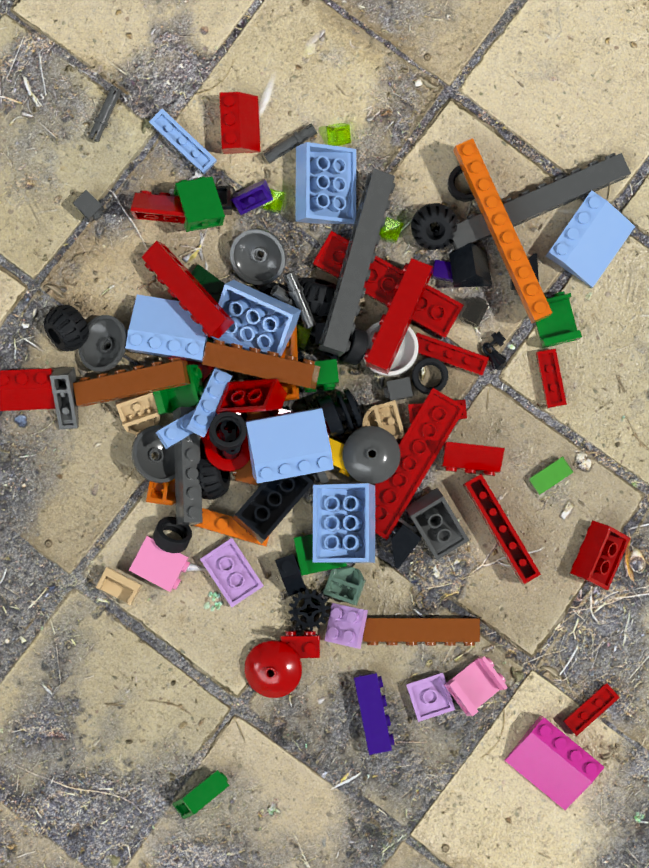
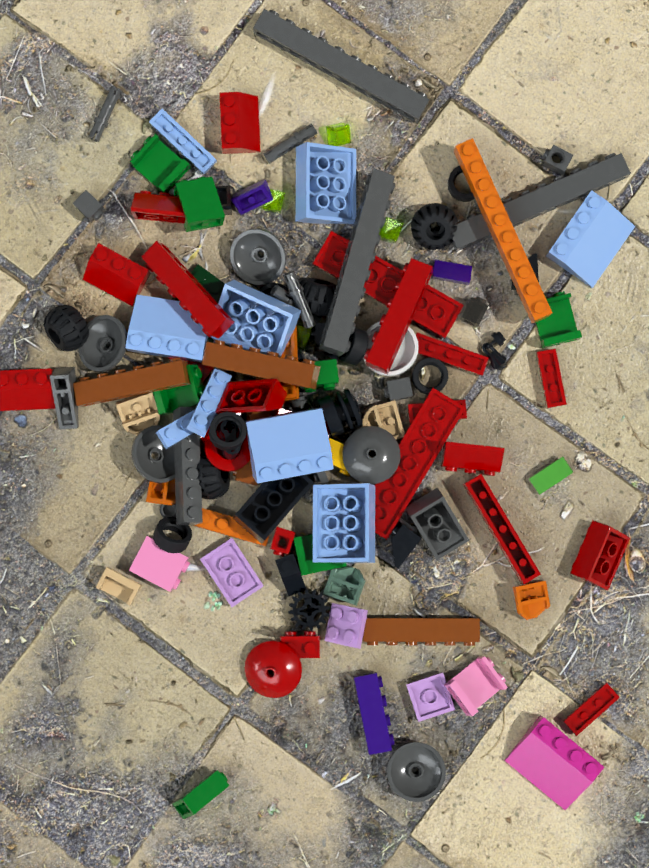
black slope [449,242,492,288] -> none
none -> red slope [82,243,151,307]
none -> green panel [130,134,191,193]
none -> dark grey plate [160,503,176,518]
none -> dark grey brick [253,9,430,124]
none -> red brick [270,527,296,557]
none -> dark grey plate [290,395,309,408]
none -> dark grey dish [387,742,446,802]
none -> orange slope [513,580,550,620]
none -> dark grey brick [542,145,573,175]

